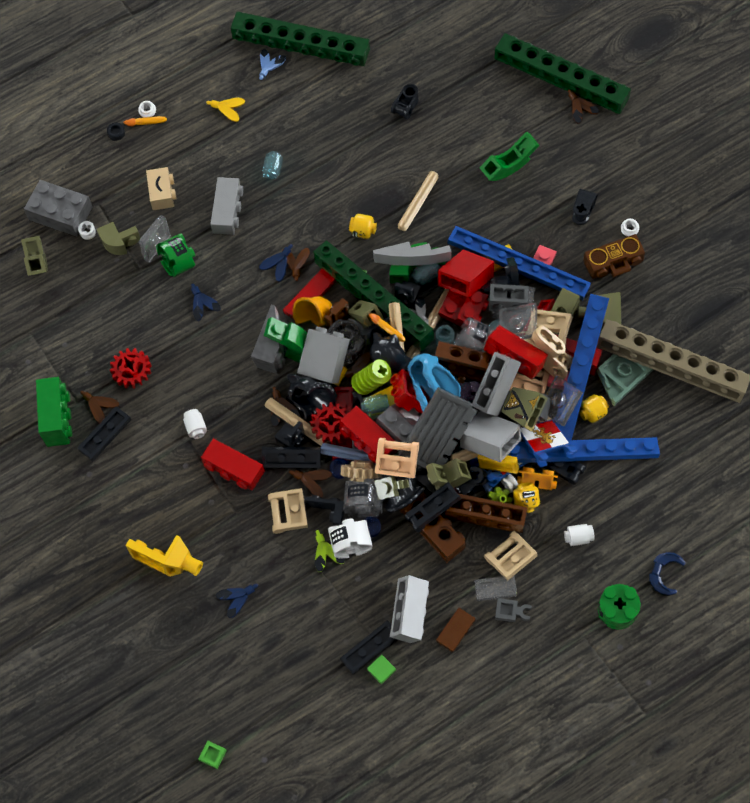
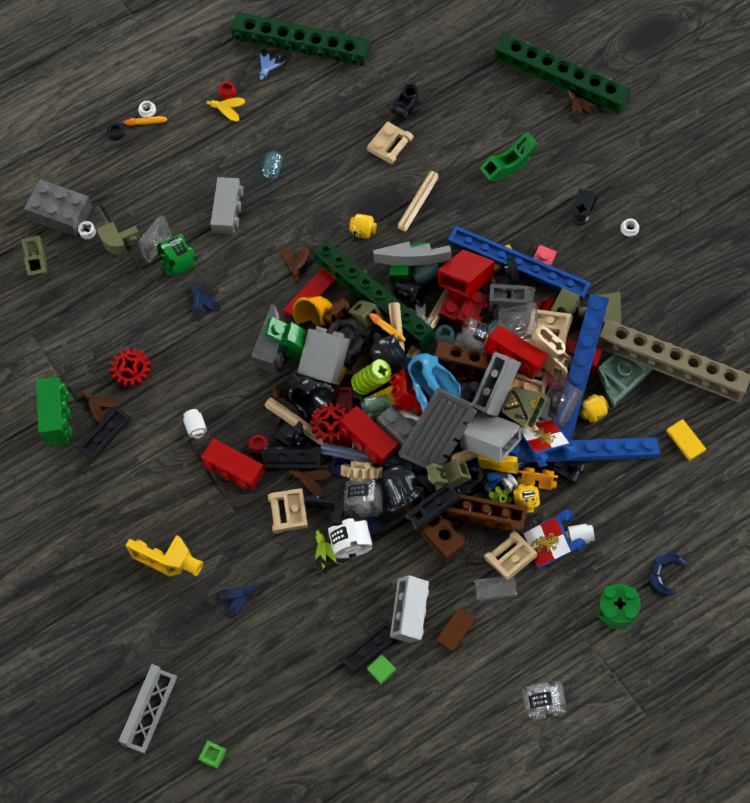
tan brick [146,167,177,210] -> none
dark blue piece [259,244,293,282] -> none
plate [374,476,410,500] -> none
light nougat plate [375,438,419,478] -> none
dark grey plate [495,598,532,622] -> none
reddish brown piece [583,234,645,279] -> none
none -> light grey fence [119,664,177,754]
none -> red plate [218,82,236,99]
none -> red plate [249,435,268,454]
none -> tan plate [367,121,414,164]
none -> clear brick [522,682,567,720]
none -> flag [523,509,586,569]
none -> yellow tile [666,419,706,461]

